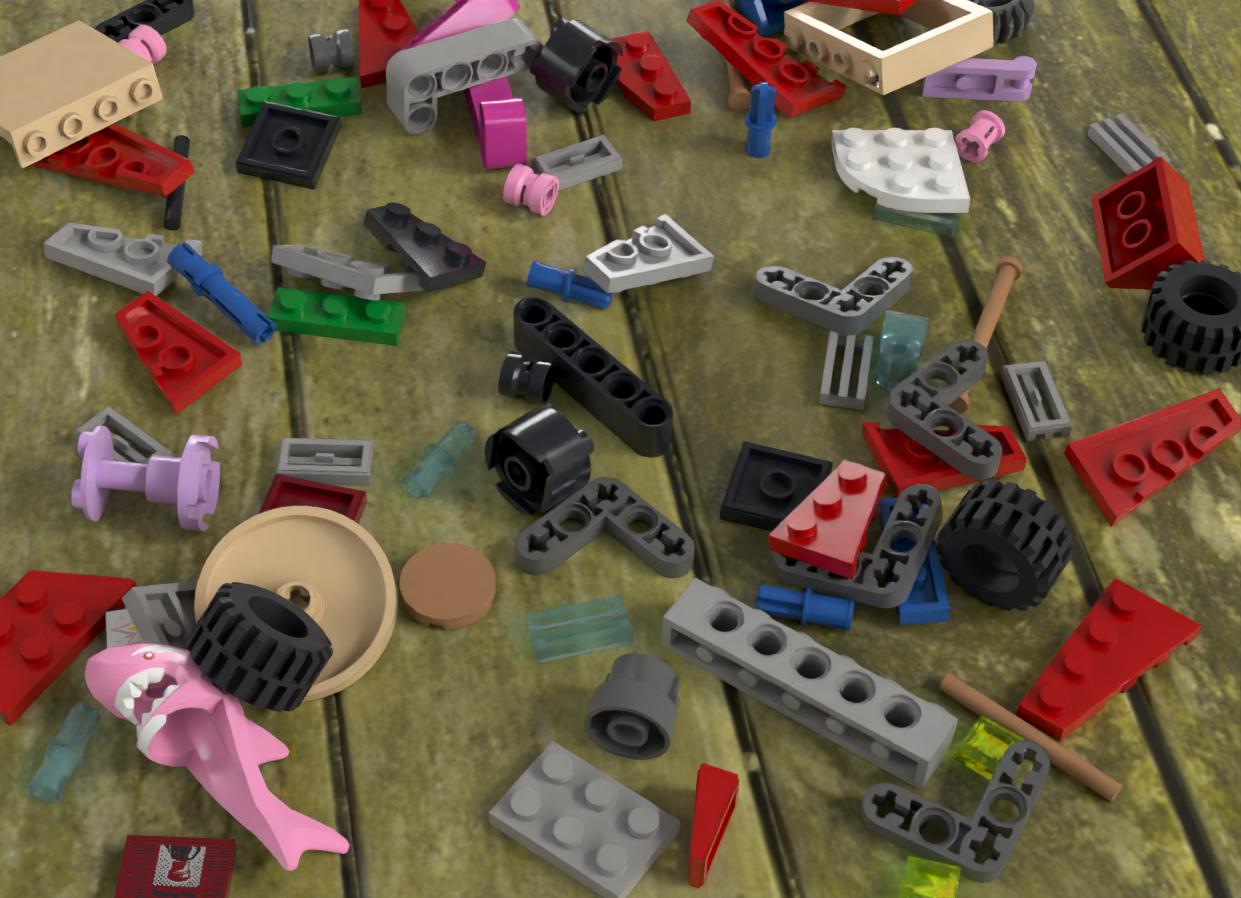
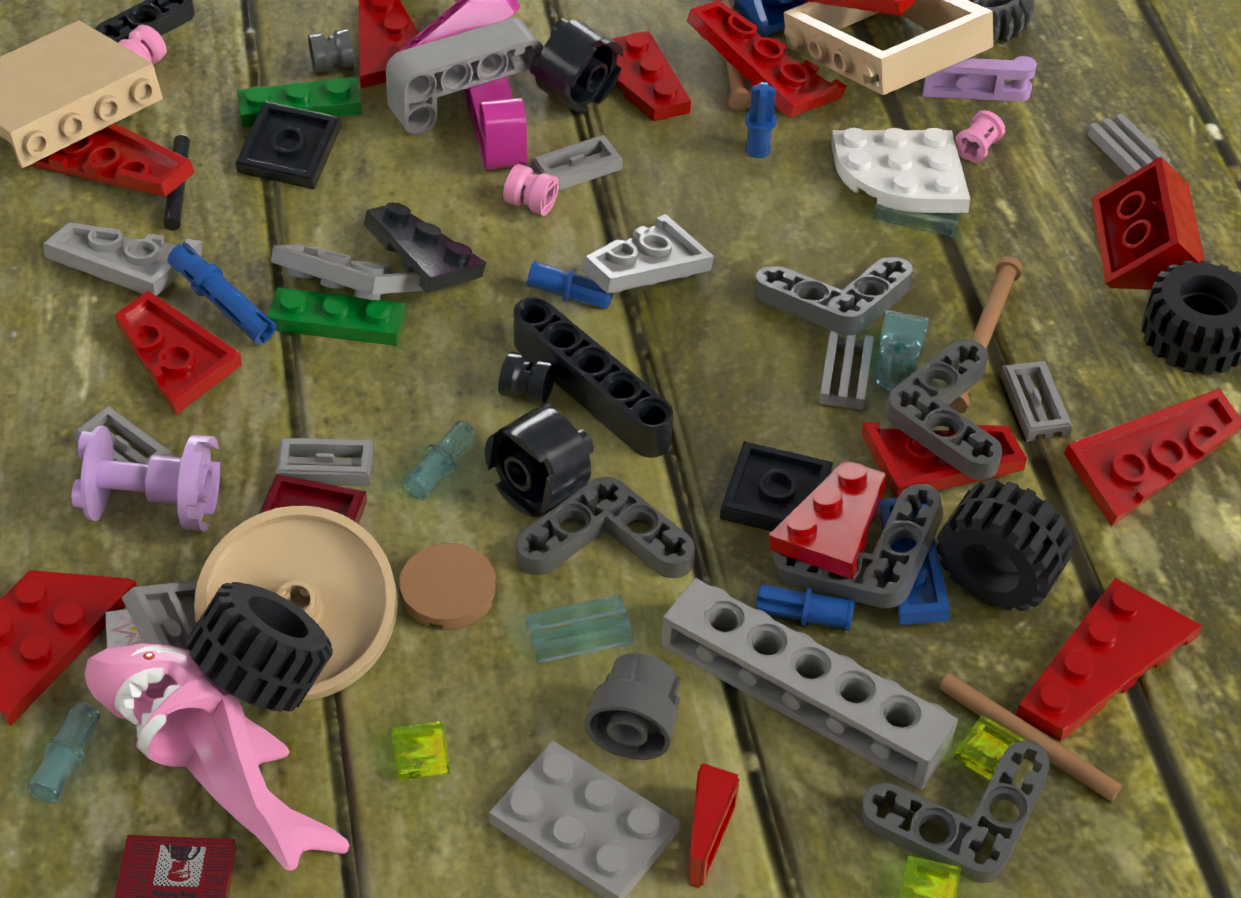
none -> clear neon green tile [391,721,450,781]

